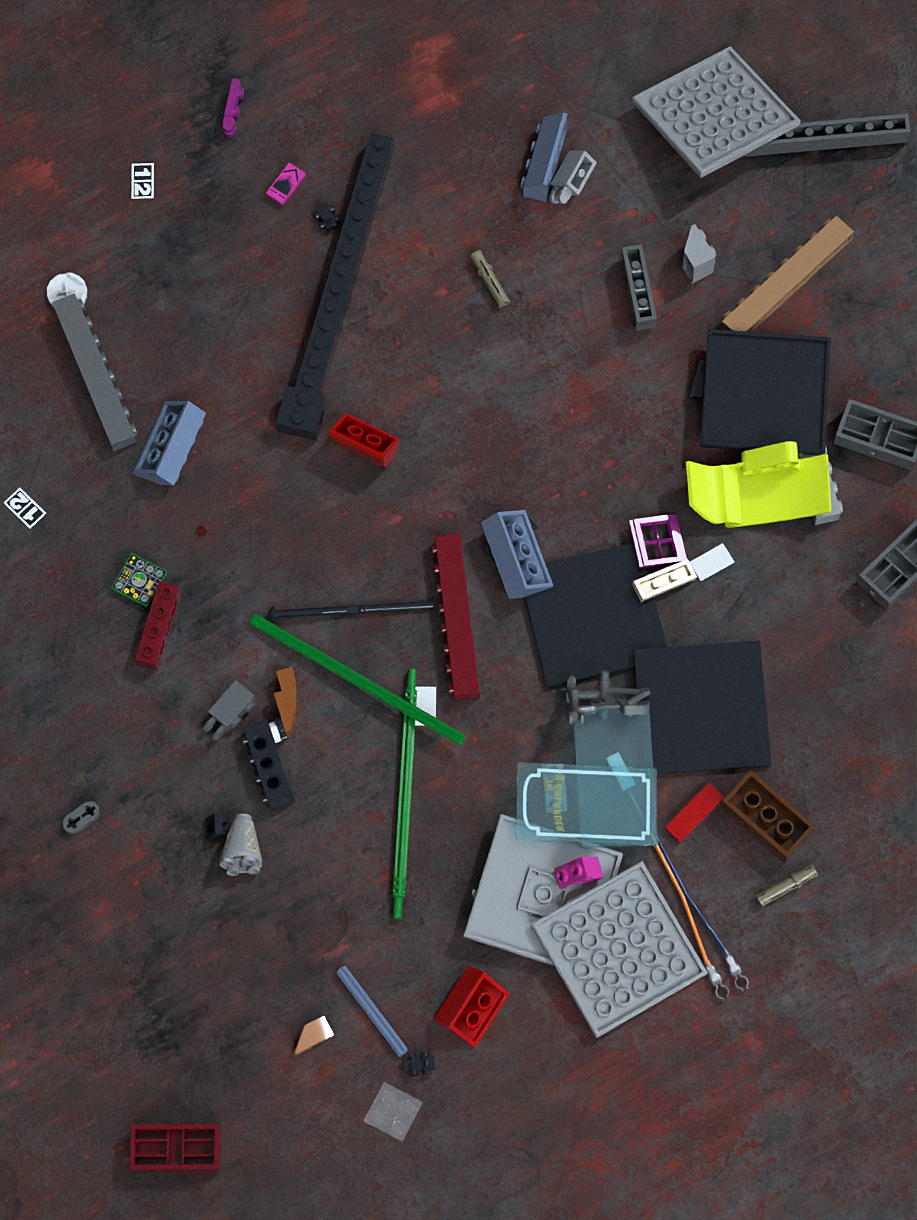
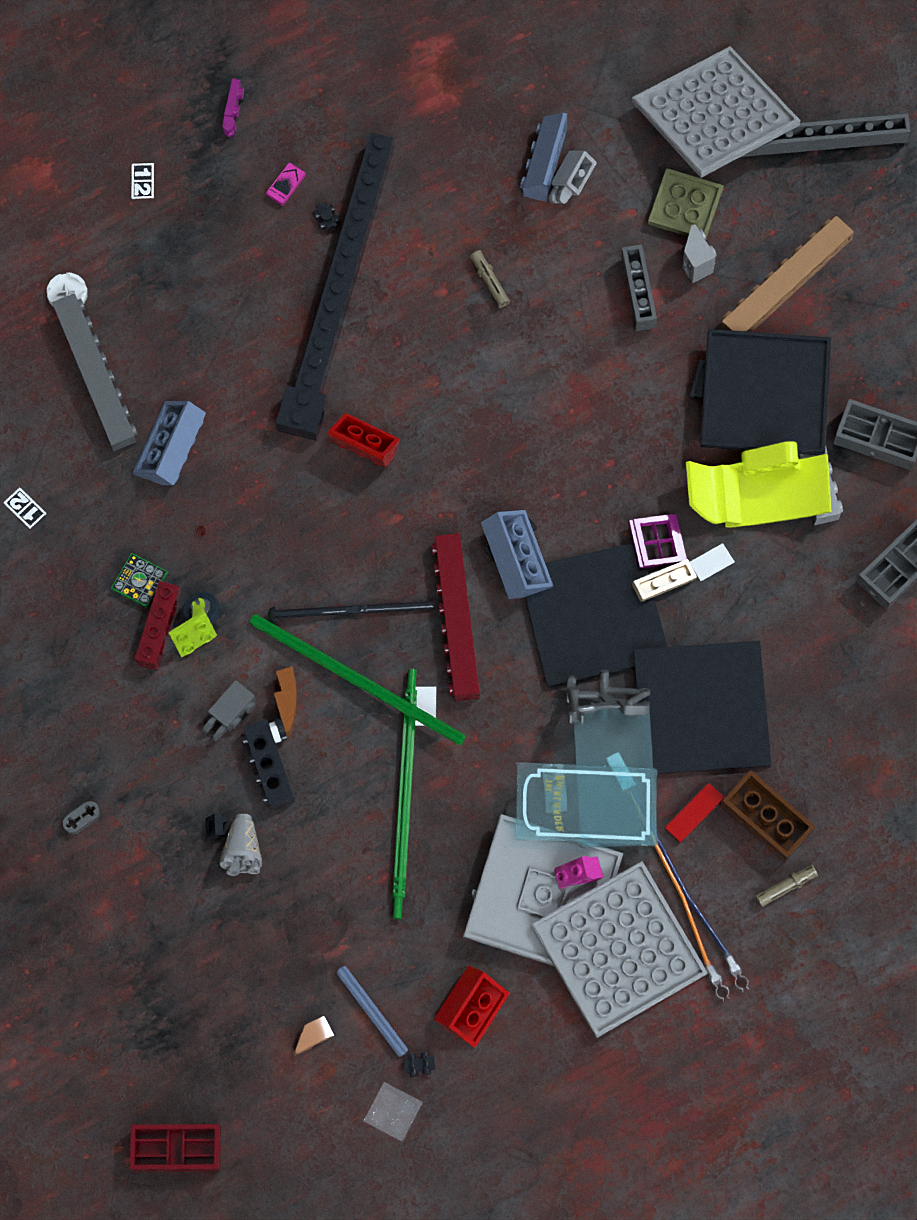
none -> lime plate [168,592,221,657]
none -> olive plate [648,168,724,241]

